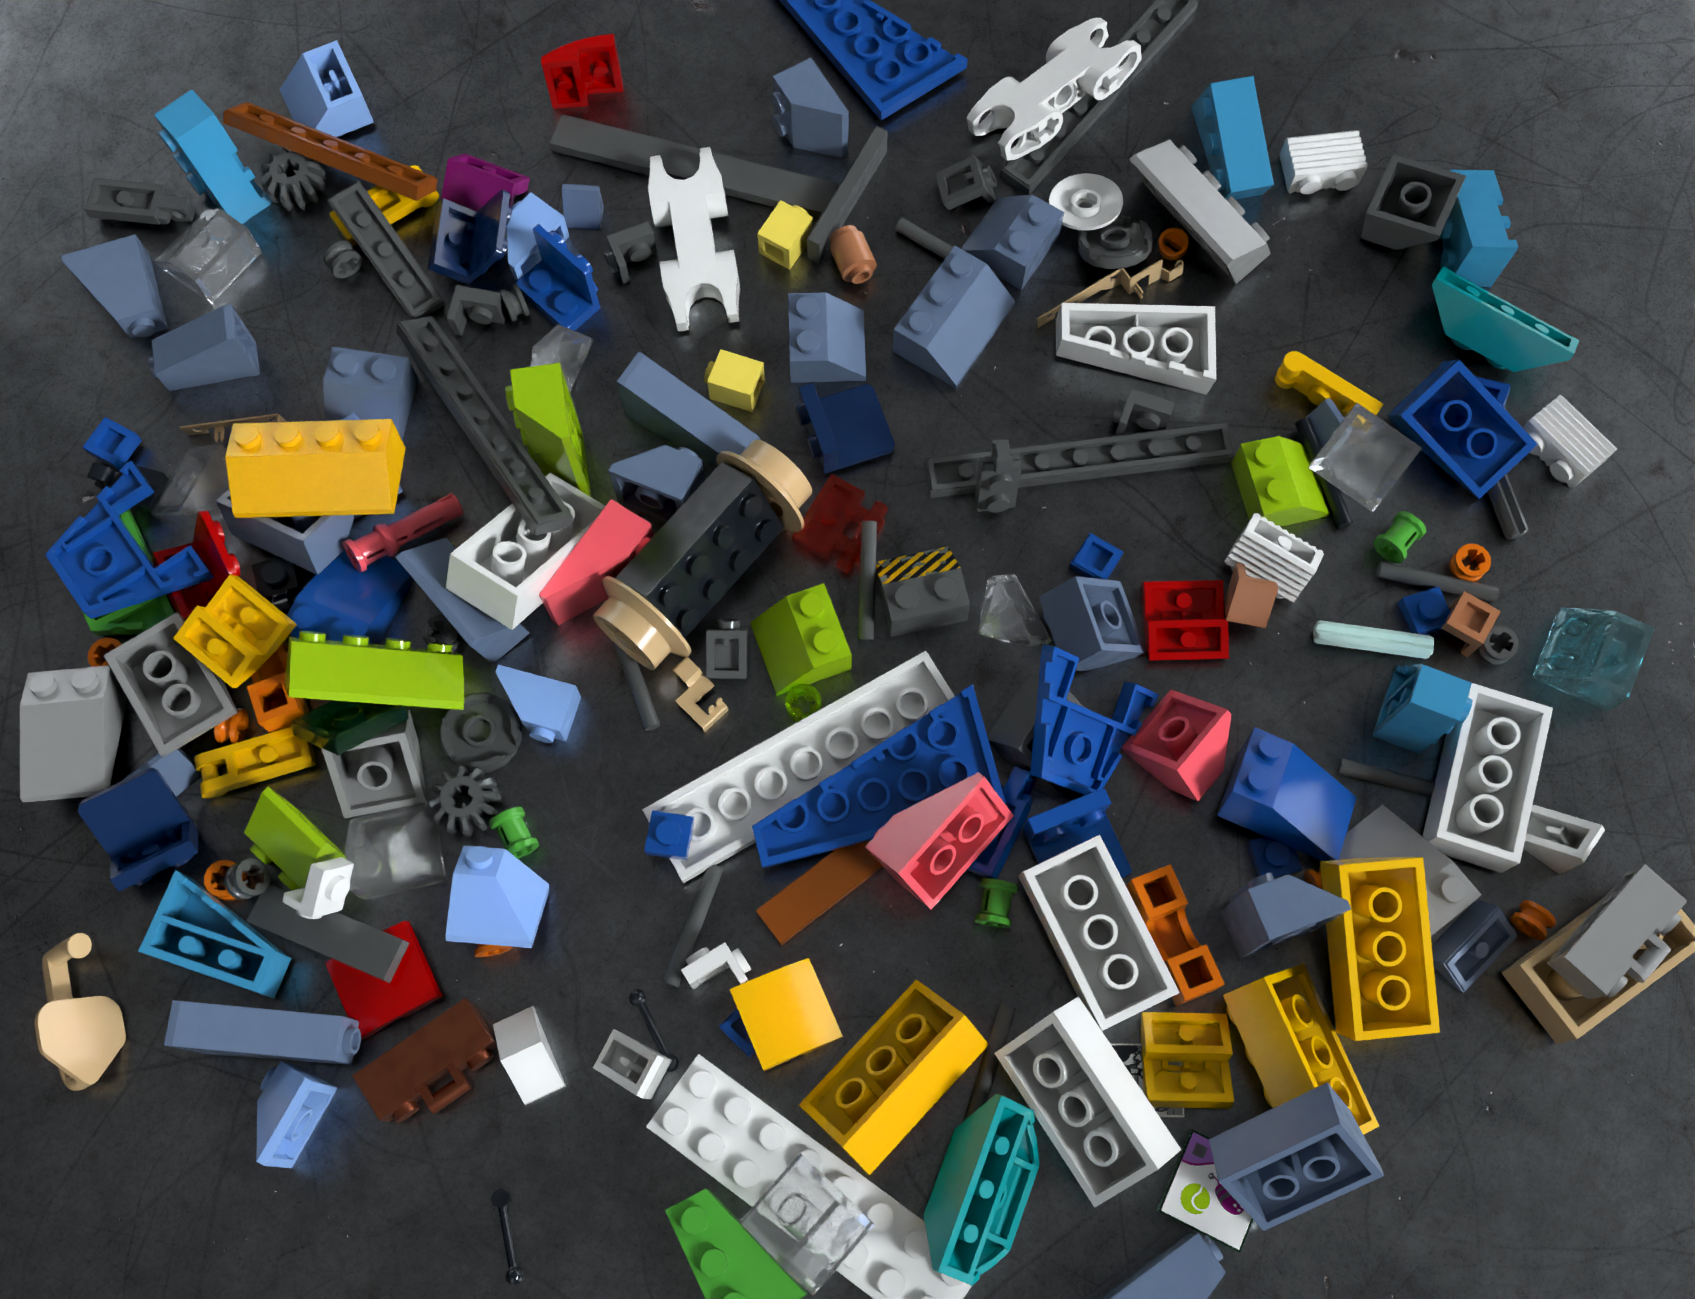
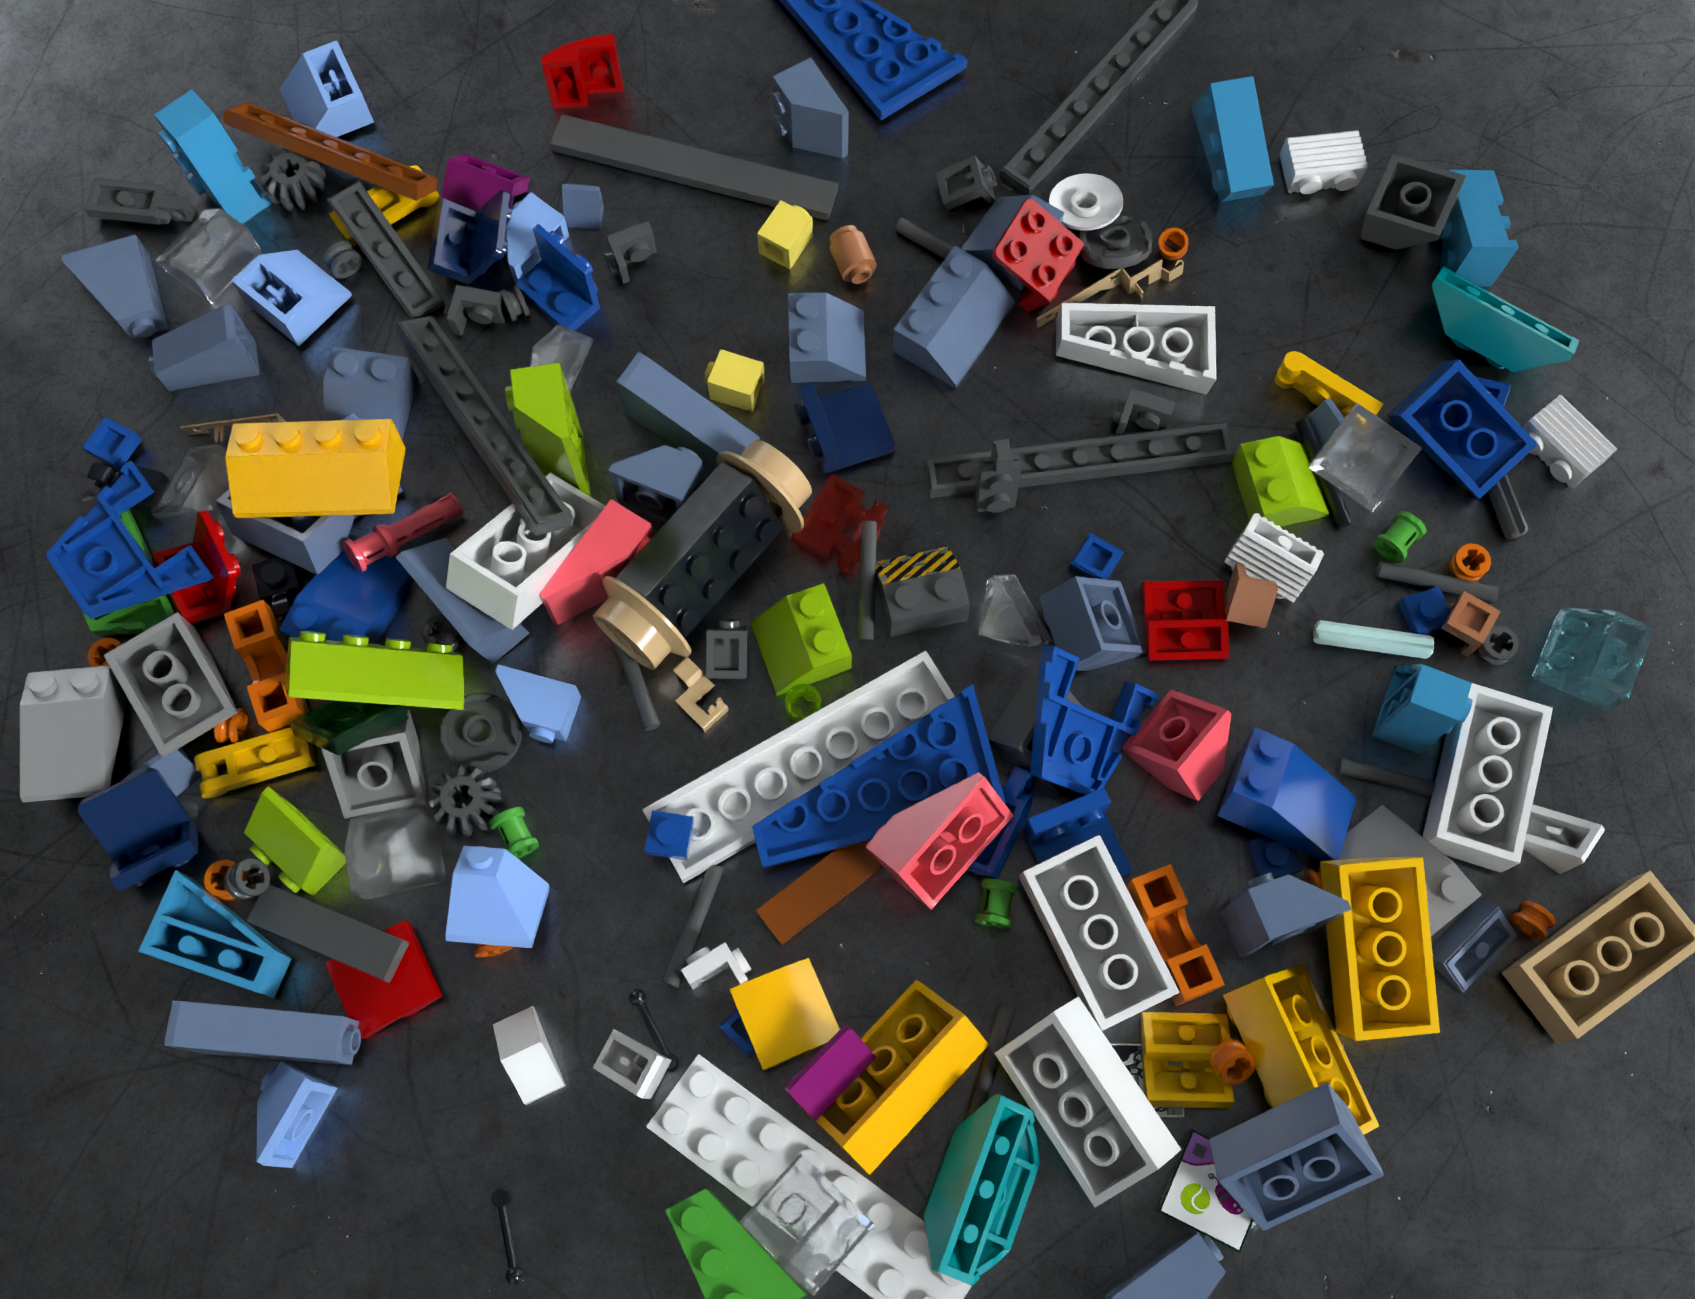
tan piece [35,933,126,1091] -> none
yellow slope [173,574,297,688] -> none
white bracket [282,857,354,919] -> none
copper piece [352,998,497,1123] -> none
white piece [648,147,741,332] -> none
dark grey tile [807,126,888,264] -> none
white piece [966,18,1142,161] -> none
light grey slope [1129,139,1271,284] -> none
light grey piece [1547,864,1687,1000] -> none
none -> light blue slope [231,250,352,346]
none -> magenta panel [785,1025,877,1121]
none -> bracket [992,199,1085,312]
none -> orange bush [1210,1040,1256,1085]

